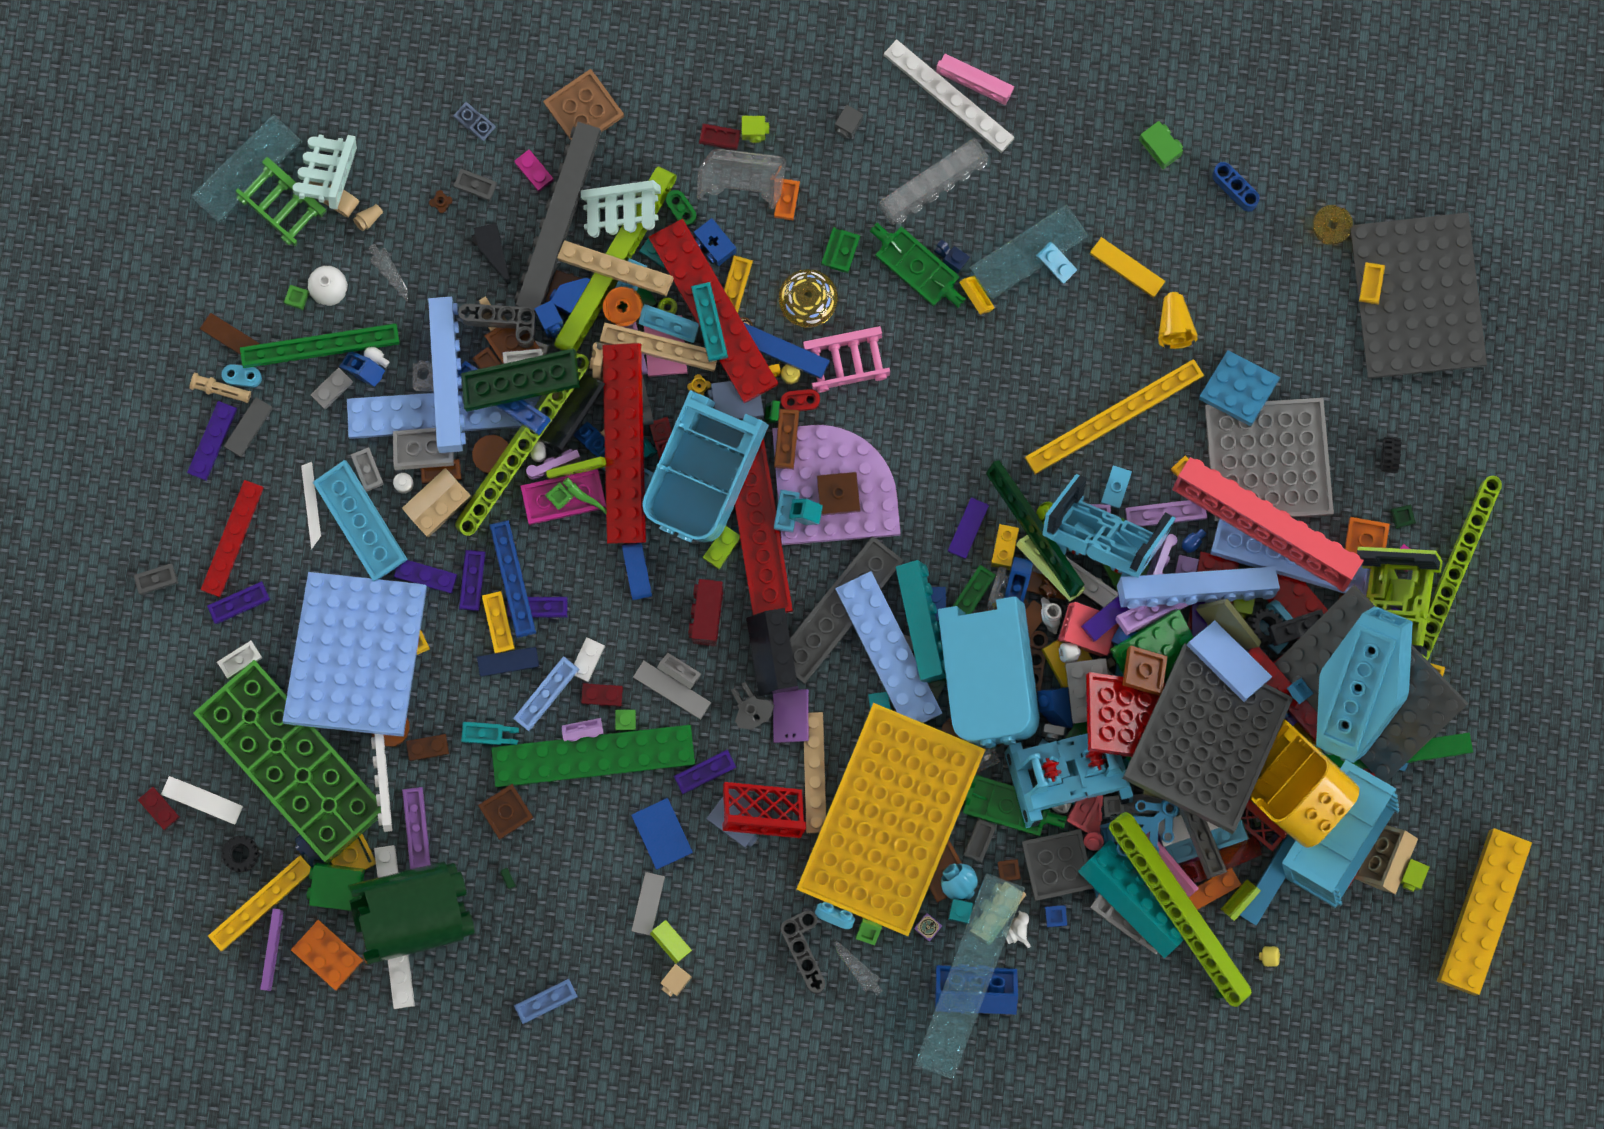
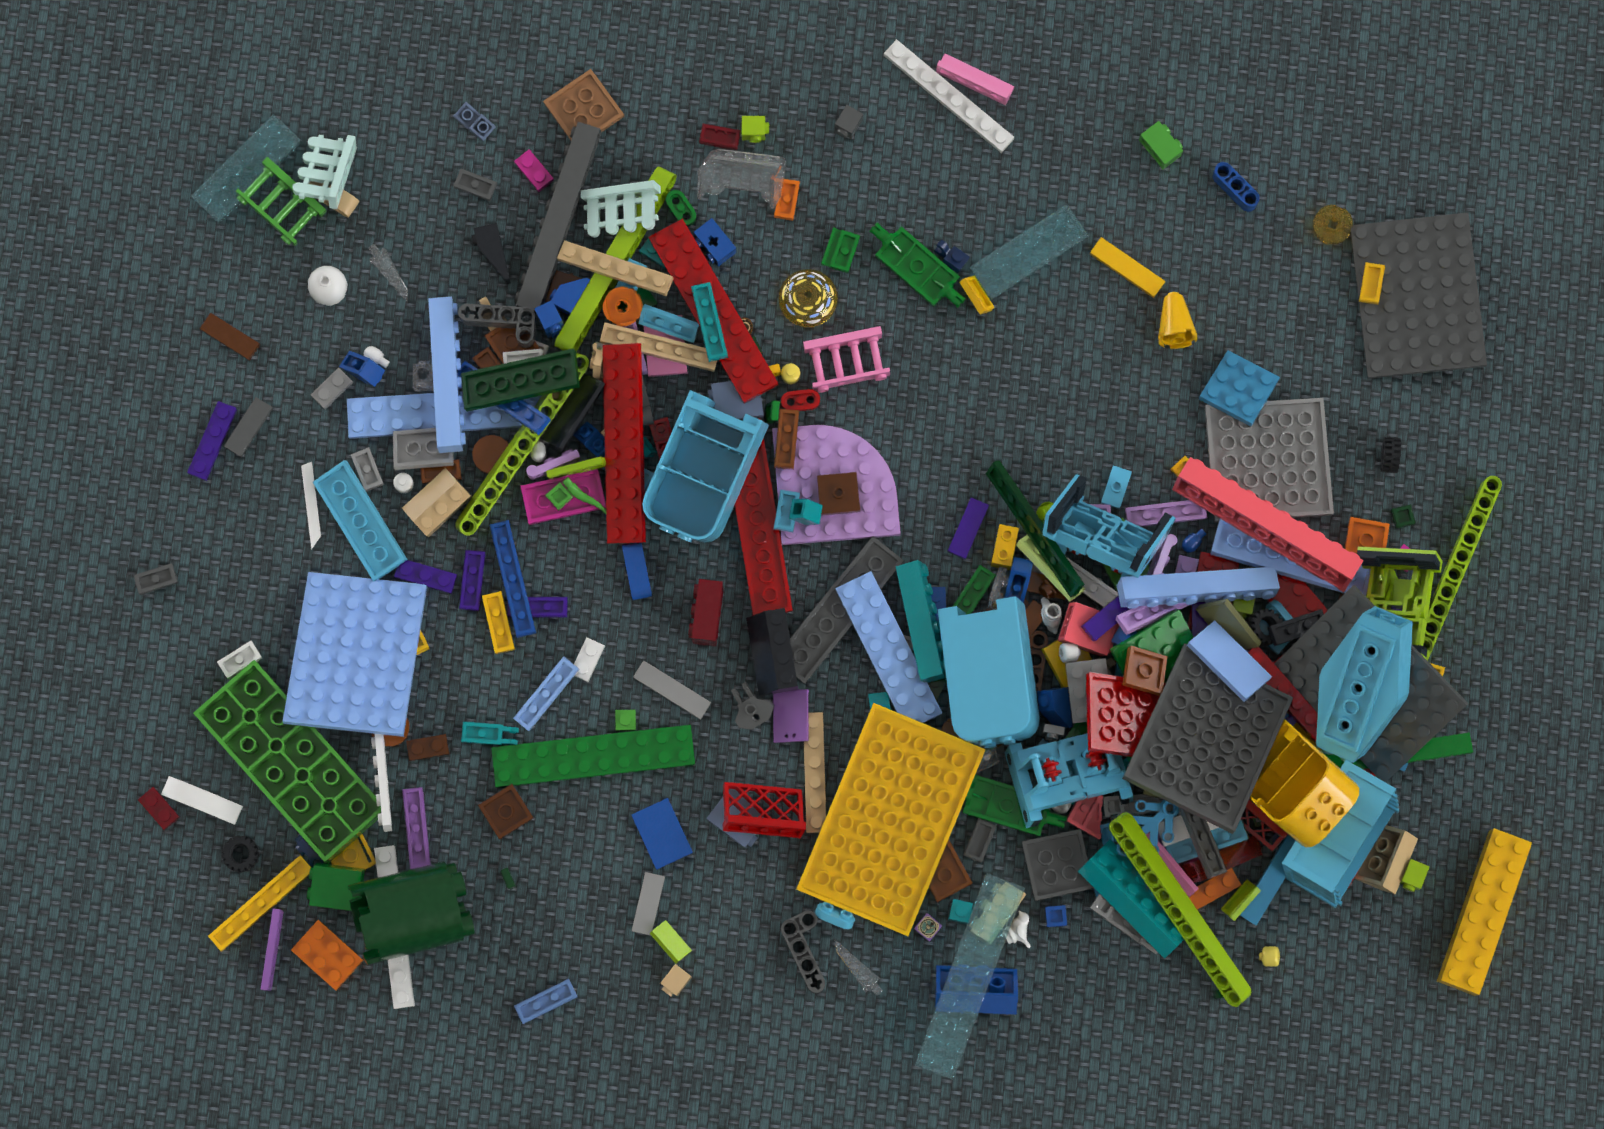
tan pin [190,373,251,403] -> none
red plate [201,480,264,598] -> none
dark purple tile [207,581,270,624] -> none
medium azure plate [222,364,262,388] -> none
green plate [240,324,400,368] -> none
bright green tile [284,285,309,310] -> none
tan cone [353,204,383,231] -> none
reddish brown plate [429,190,453,213] -> none
dark blue tile [477,647,540,677] -> none
lavender plate [562,718,603,741] -> none
dark red plate [581,683,623,707] -> none
light grey plate [657,653,701,689] -> none
lime plate [658,298,677,314] -> none
dark purple tile [674,749,737,794] -> none
yellow plate [687,374,711,396] -> none
lime plate [703,526,740,569] -> none
yellow tile [724,256,753,313] -> none
blue tile [744,323,830,379] -> none
bright green plate [856,918,882,945] -> none
clear brick [879,138,988,225] -> none
medium azure plant [941,864,978,900] -> none
reddish brown plate [997,859,1021,882] -> none
yellow plate [1025,359,1204,475] -> none
medium azure plate [1036,242,1077,284] -> none
coral plate [1084,831,1104,851] -> none
dark azure plate [1287,678,1314,704] -> none

